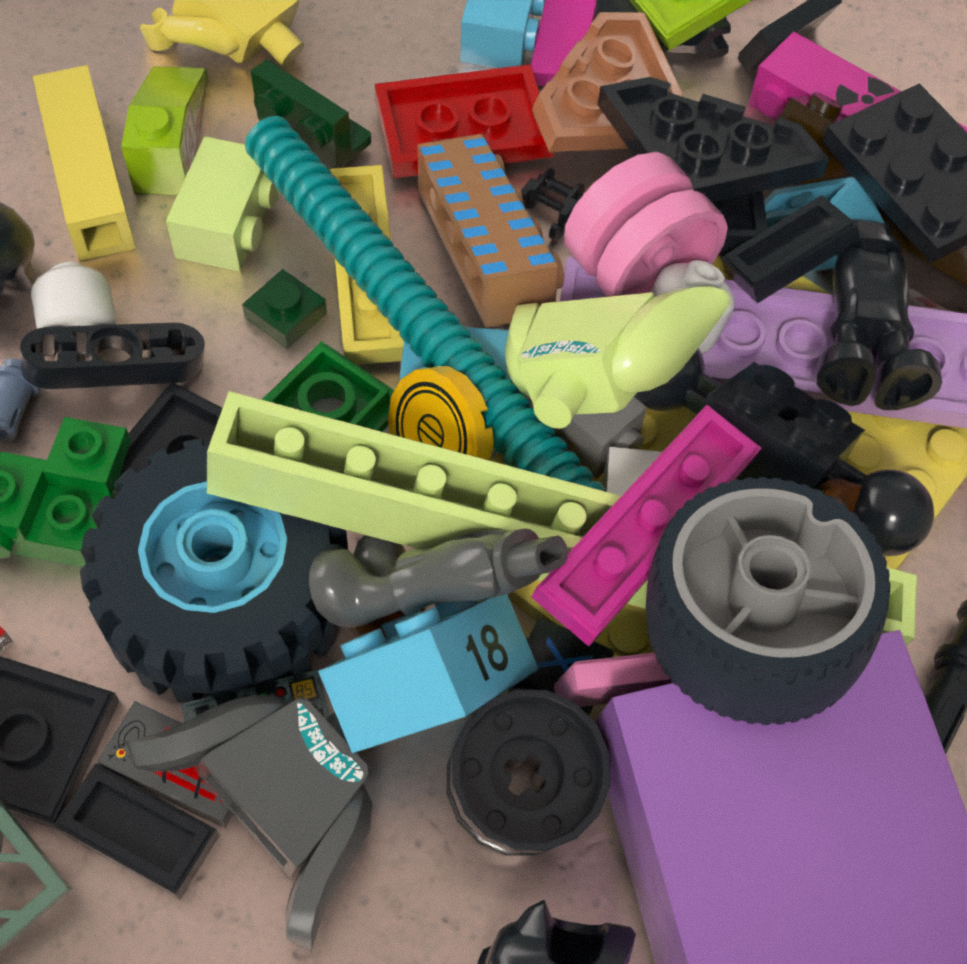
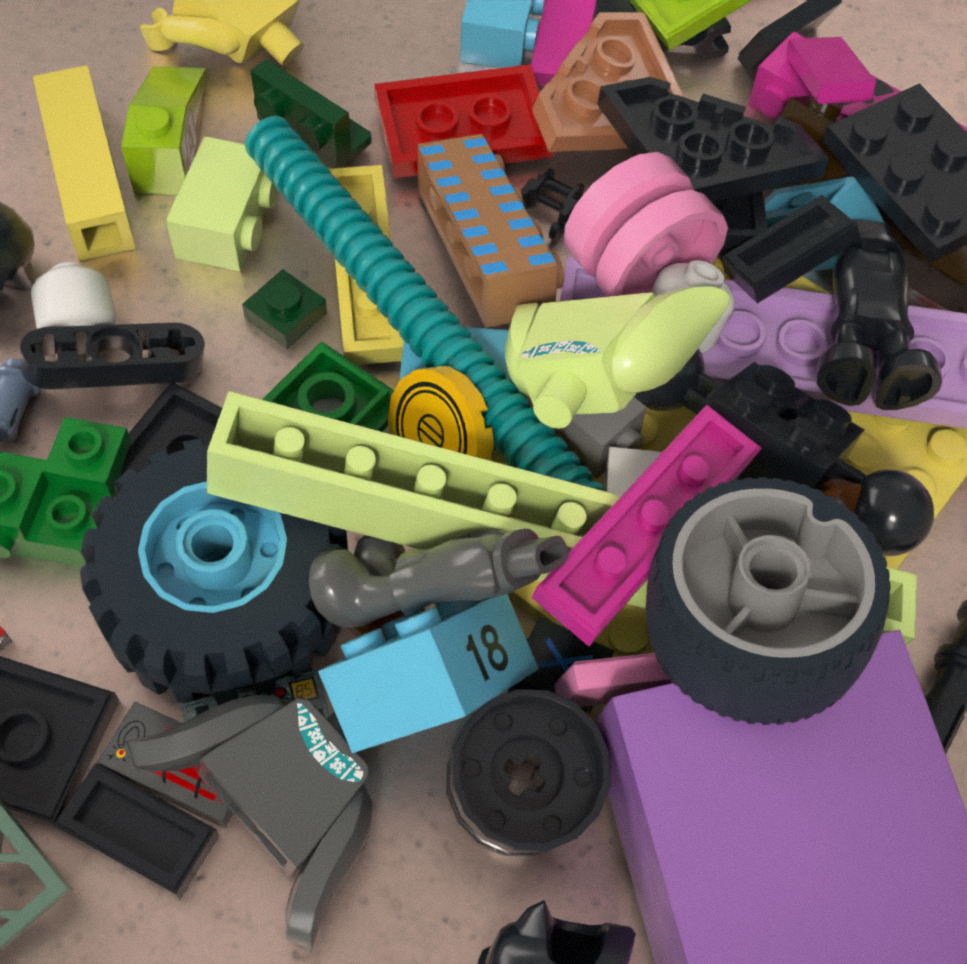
none -> dark pink tile [786,37,876,104]

